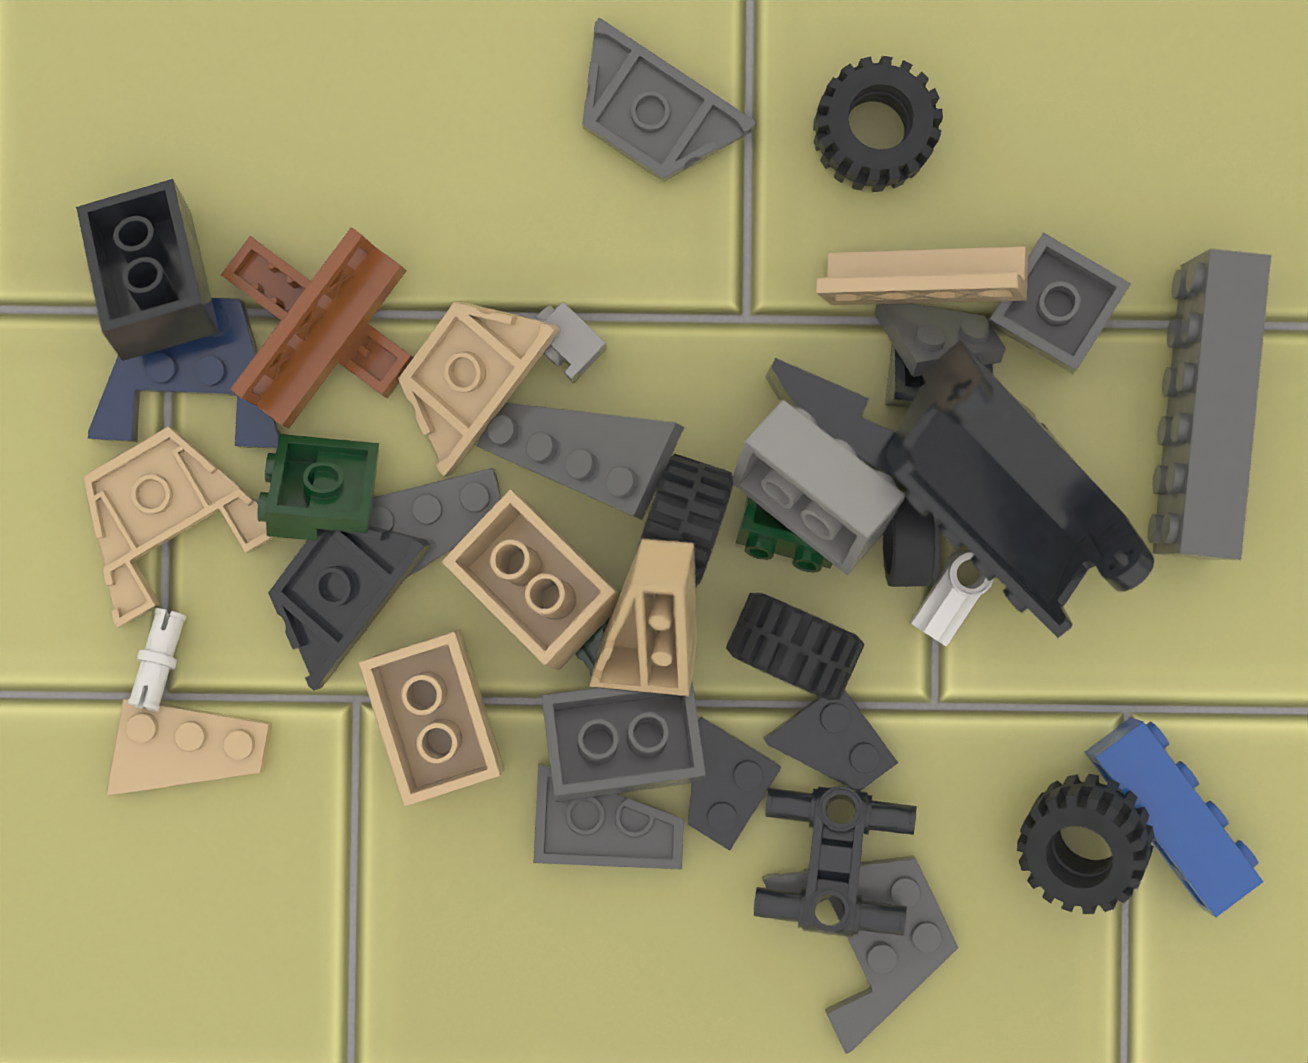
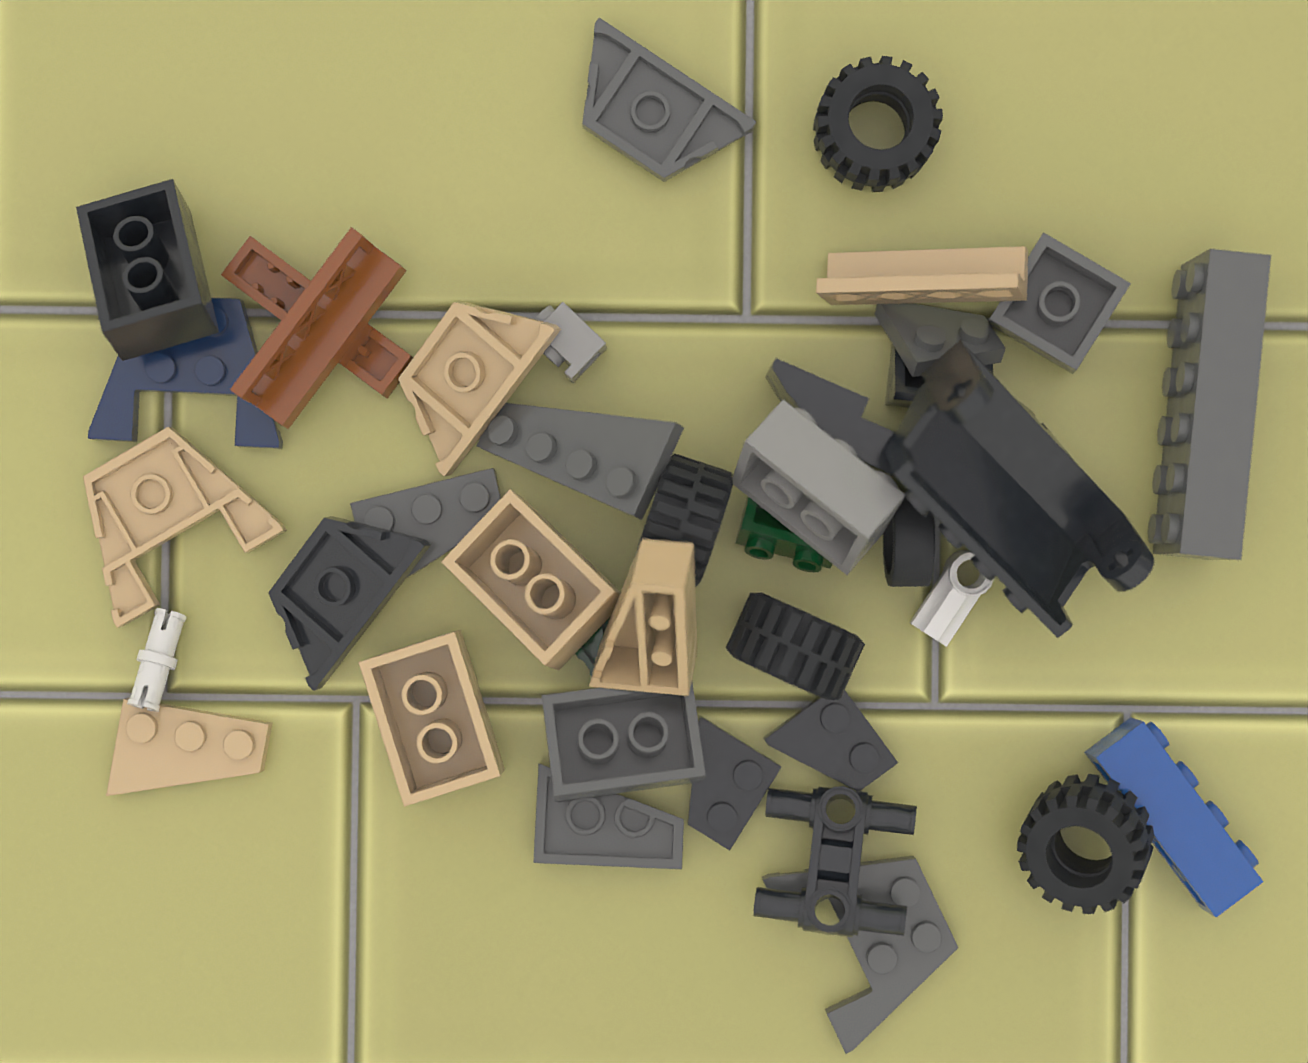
dark green plate [257,434,379,541] -> none

